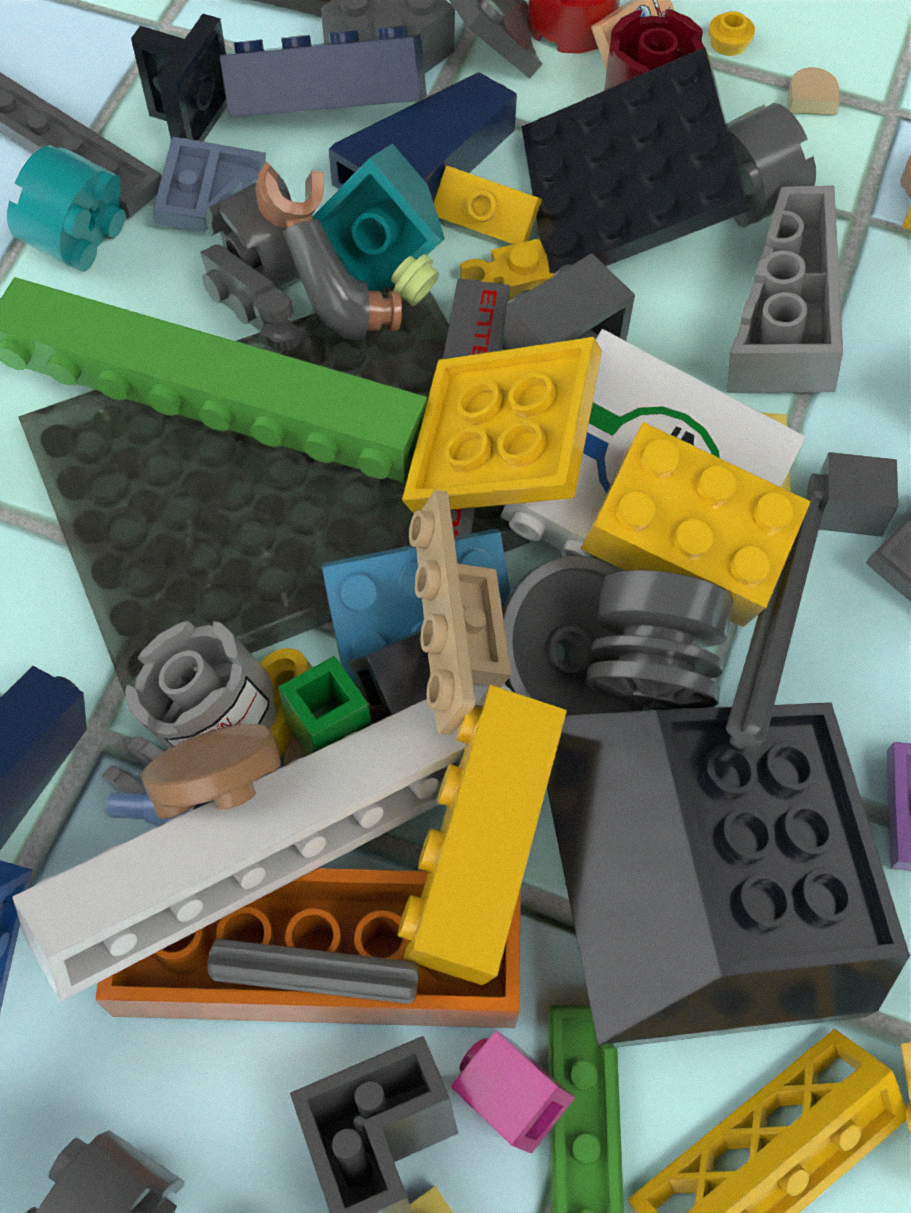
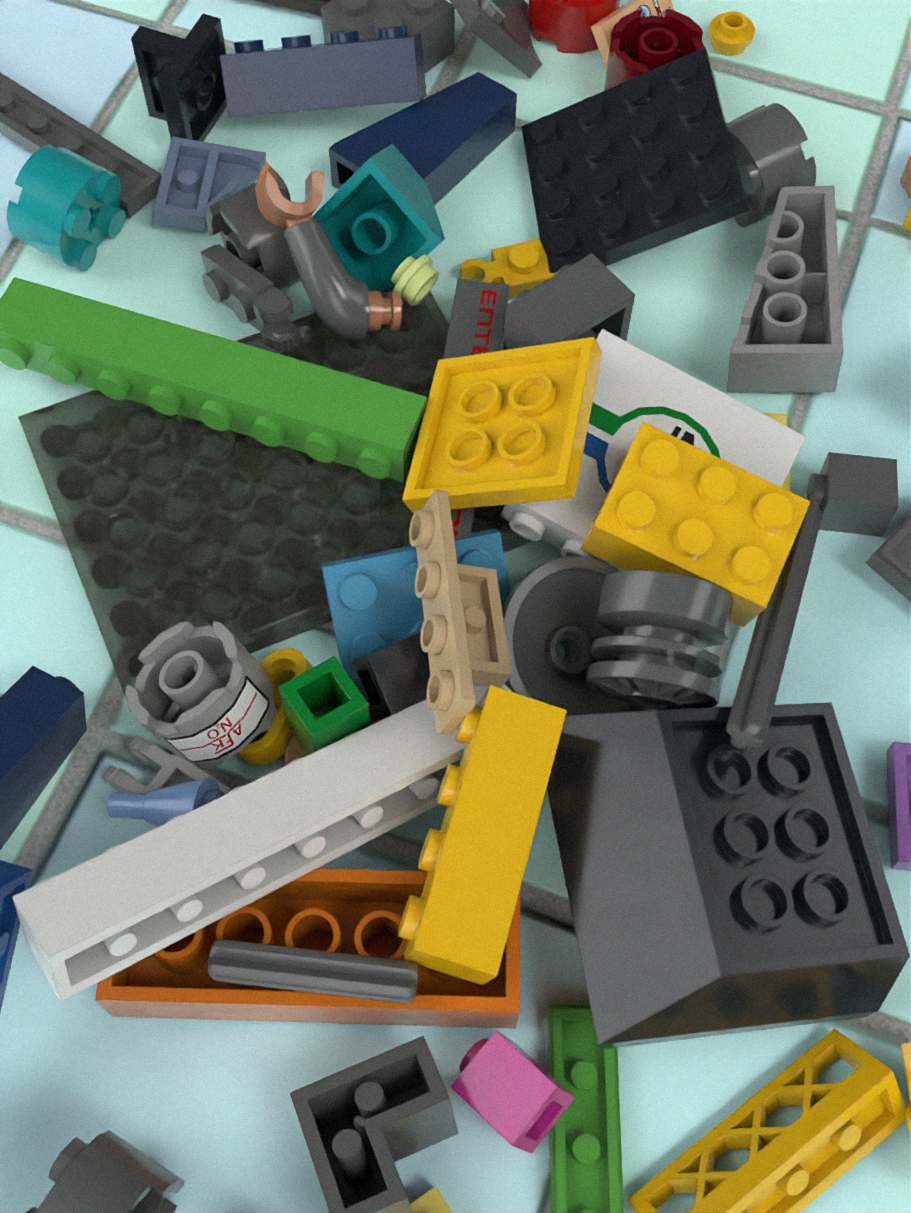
medium nougat tile [141,724,281,819] -> none
yellow plate [434,165,542,244] -> none
tan tile [788,67,840,115] -> none

